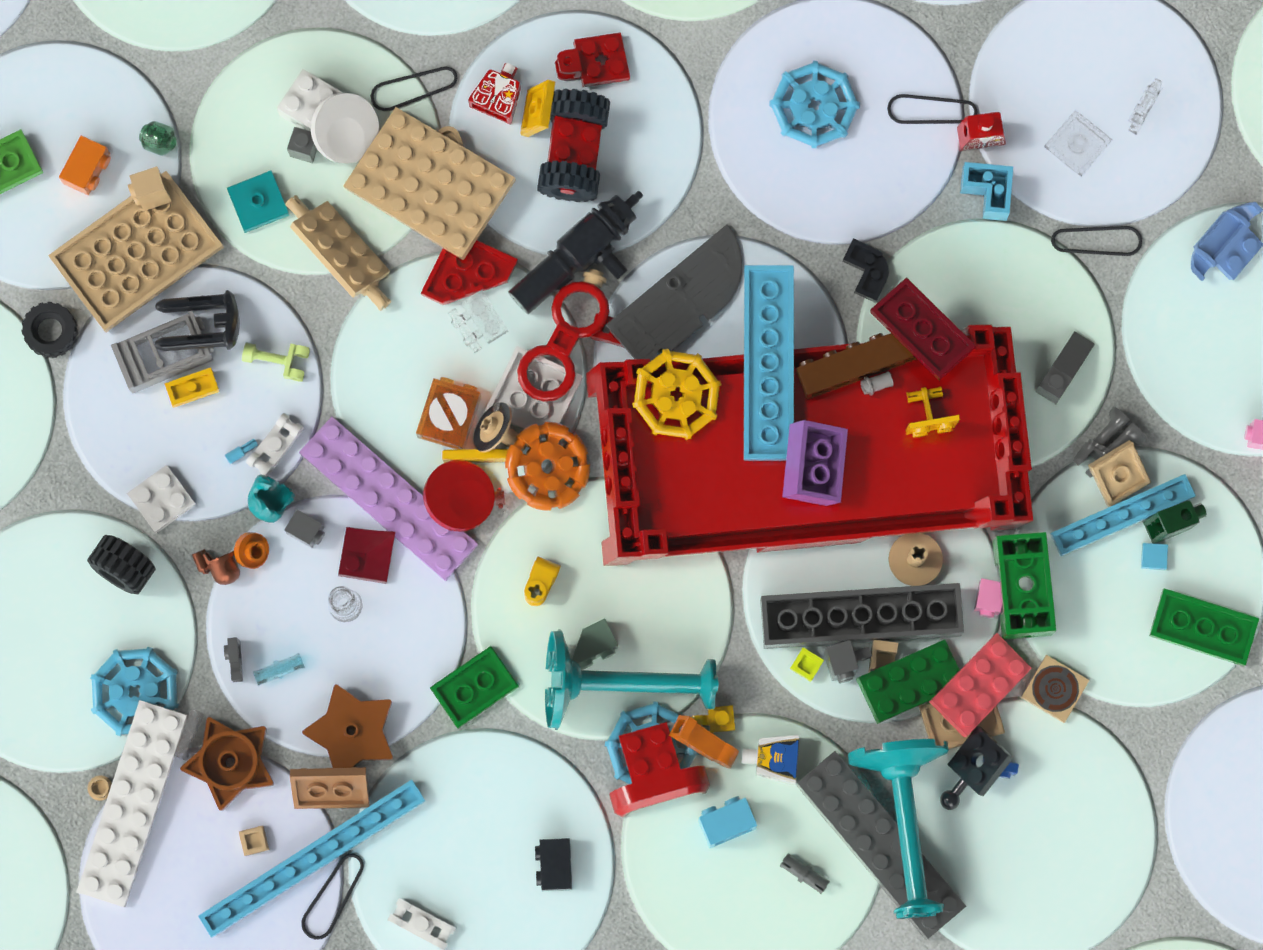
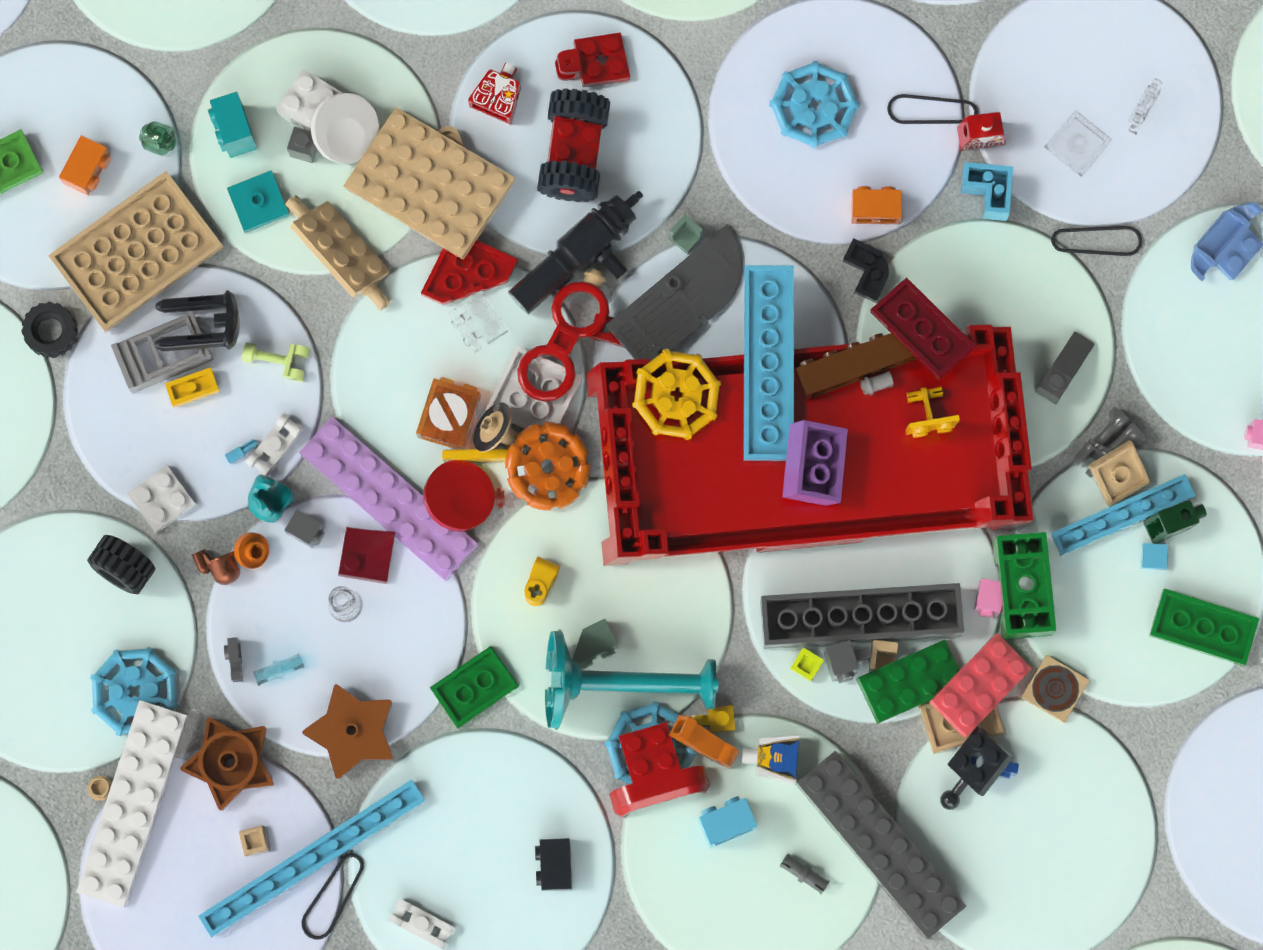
tan brick [128,166,172,211] -> none
medium nougat plate [290,767,370,809] -> none
black piece [370,66,458,112] -> none
yellow tile [520,80,555,137] -> none
teal piece [848,739,949,919] -> none
tan piece [888,533,943,586] -> none
none -> teal brick [207,91,257,158]
none -> sand green panel [669,215,703,255]
none -> orange brick [851,186,901,224]

